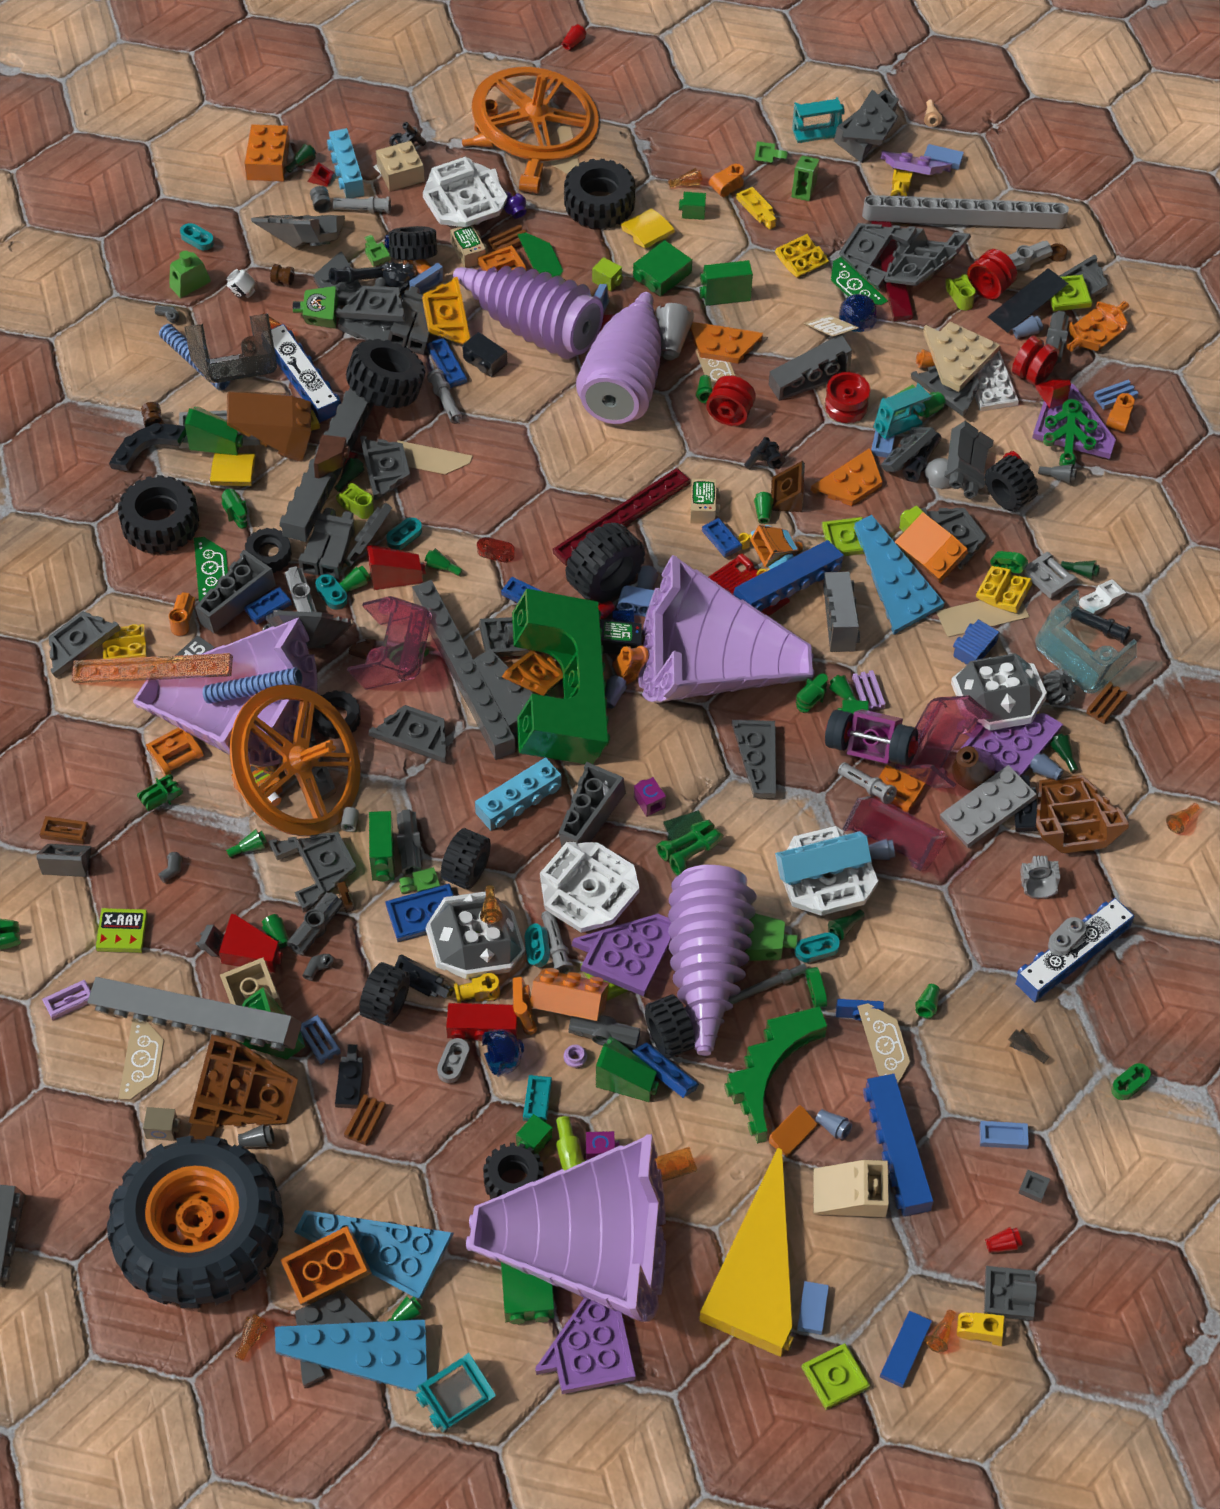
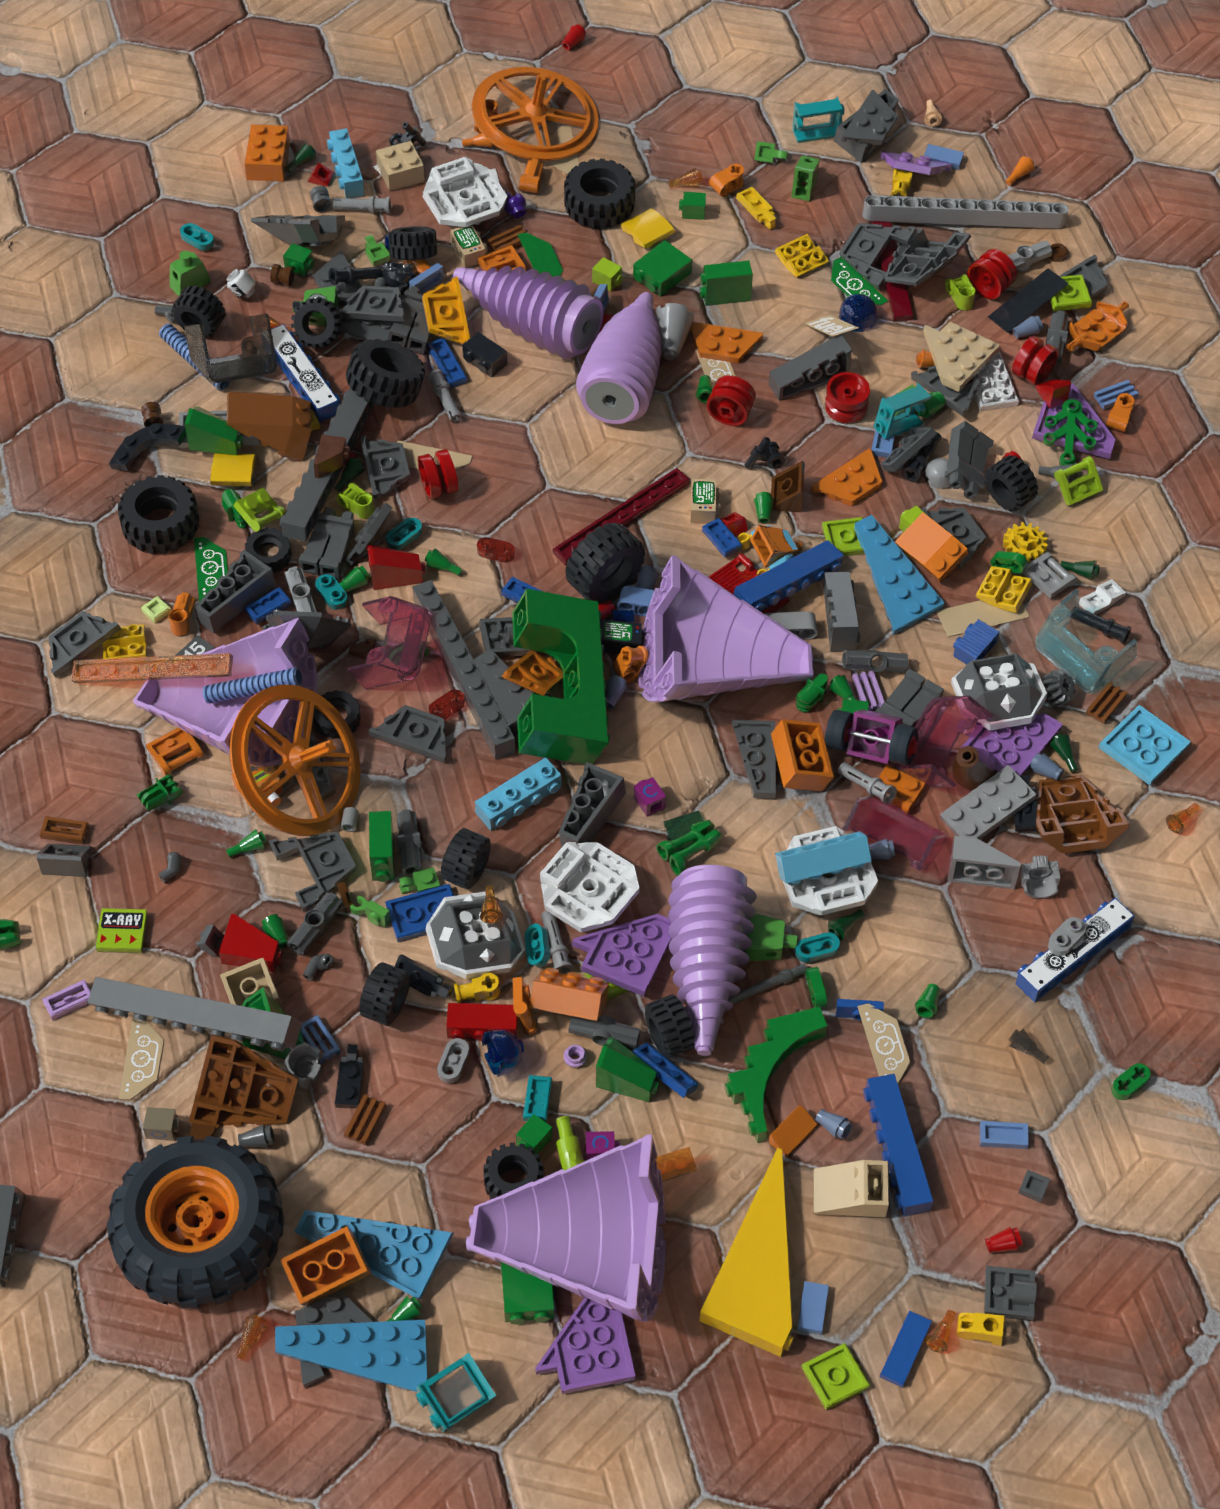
none -> yellowish green tile [141,596,171,624]
none -> black tyre [171,286,226,338]
none -> lime plate [233,487,286,531]
none -> green brick [283,243,315,276]
none -> light grey hair [285,1043,323,1090]
none -> black tyre [291,298,344,348]
none -> bright green plate [350,896,391,928]
none -> red wheel [417,449,459,499]
none -> clear red beam [428,689,465,721]
none -> red slope [720,512,748,537]
none -> light grey beam [763,612,818,640]
none -> orange brick [771,719,834,791]
none -> dark grey piece [842,649,909,672]
none -> dark grey hips [875,668,944,728]
none -> light grey slope [948,835,1021,889]
none -> yellow gear [1003,522,1048,563]
none -> orange cone [1005,156,1035,186]
none -> lime plate [1054,456,1103,505]
none -> medium azure plate [1098,705,1191,785]

